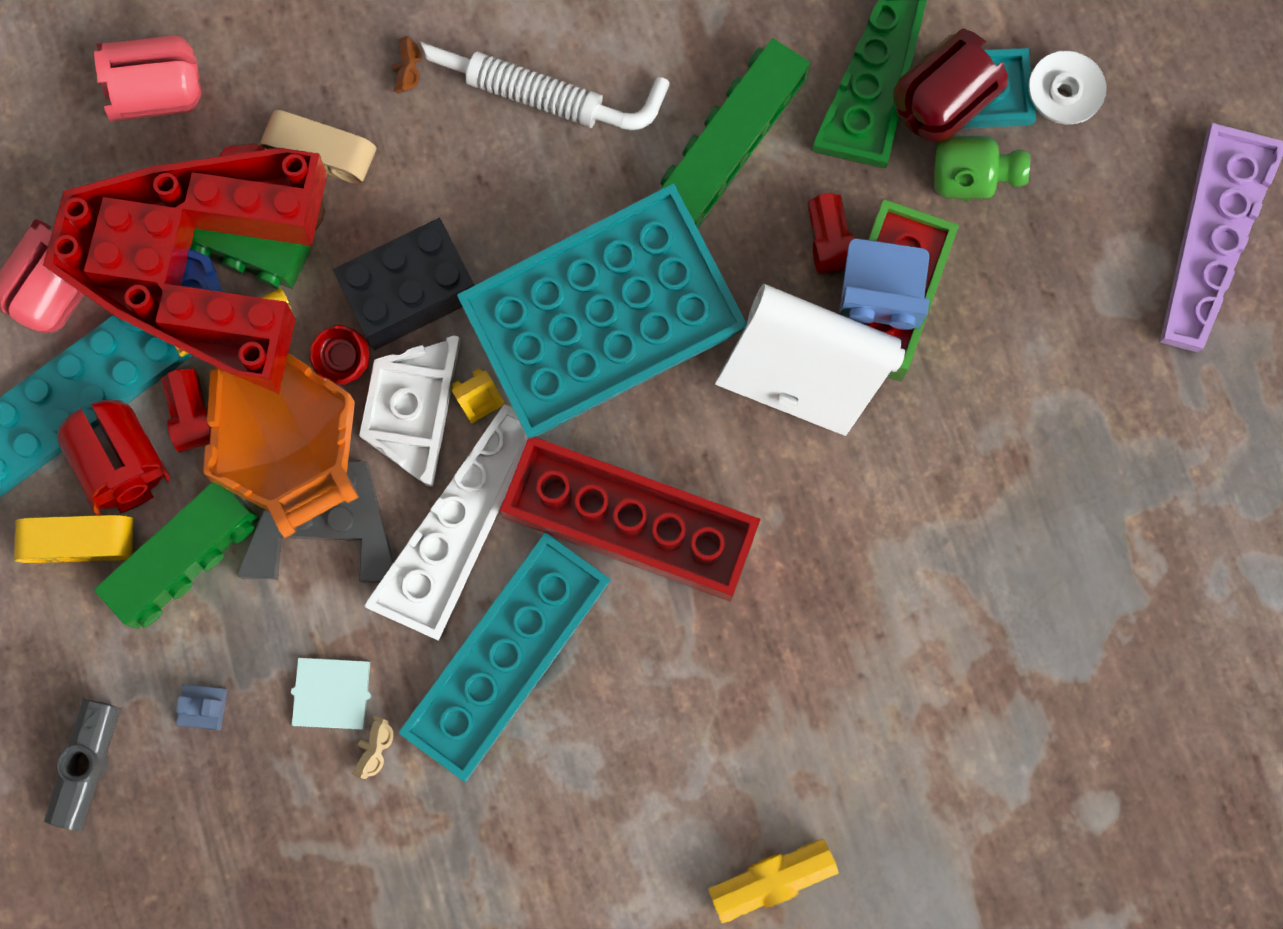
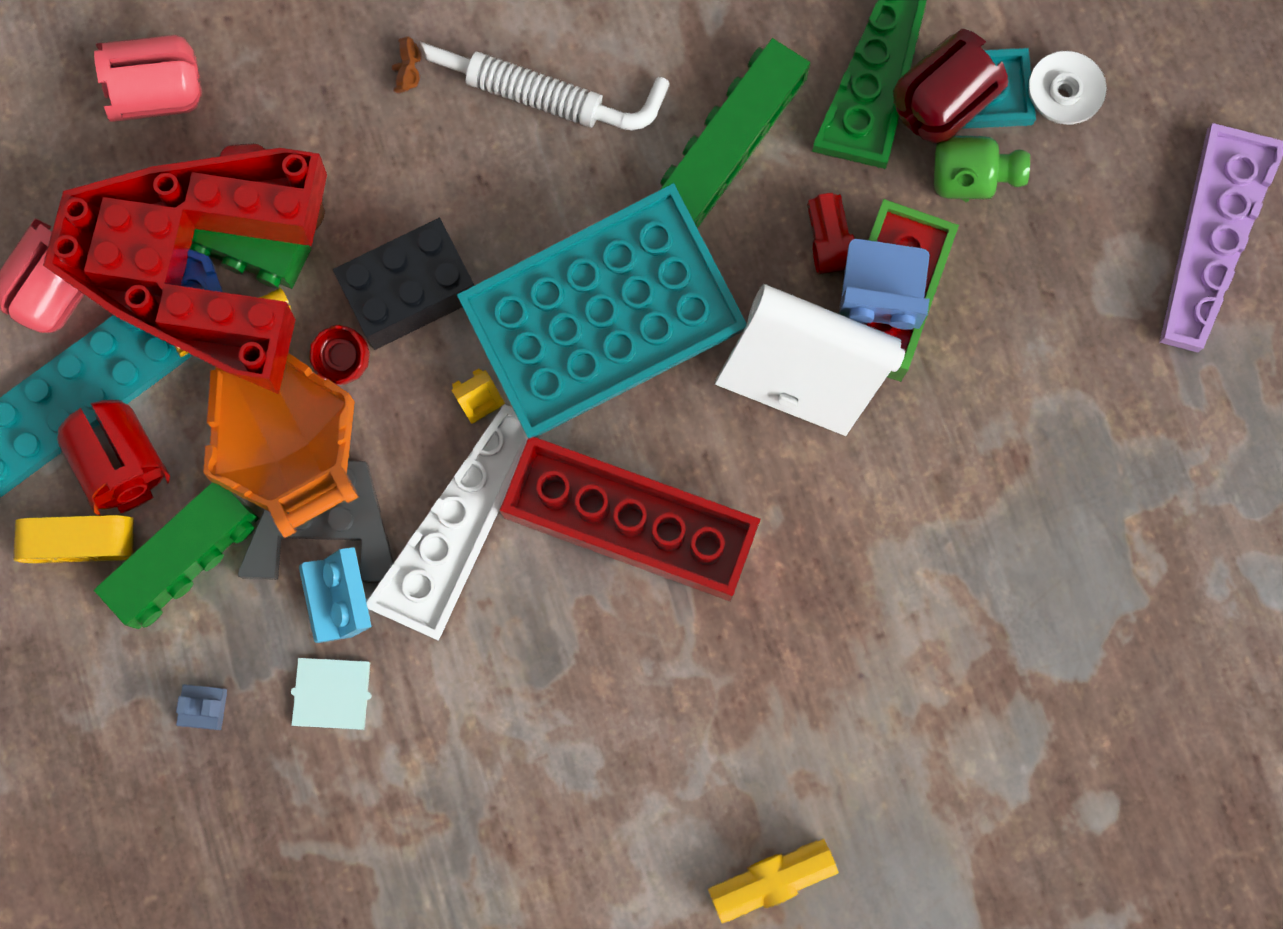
dark grey piece [44,699,121,831] -> none
red piece [161,369,211,453] -> none
tan beam [259,110,376,185] -> none
tan piece [351,715,394,779] -> none
white wing [359,336,461,487] -> none
teal plate [398,532,611,782] -> none
none -> medium azure bracket [299,547,372,643]

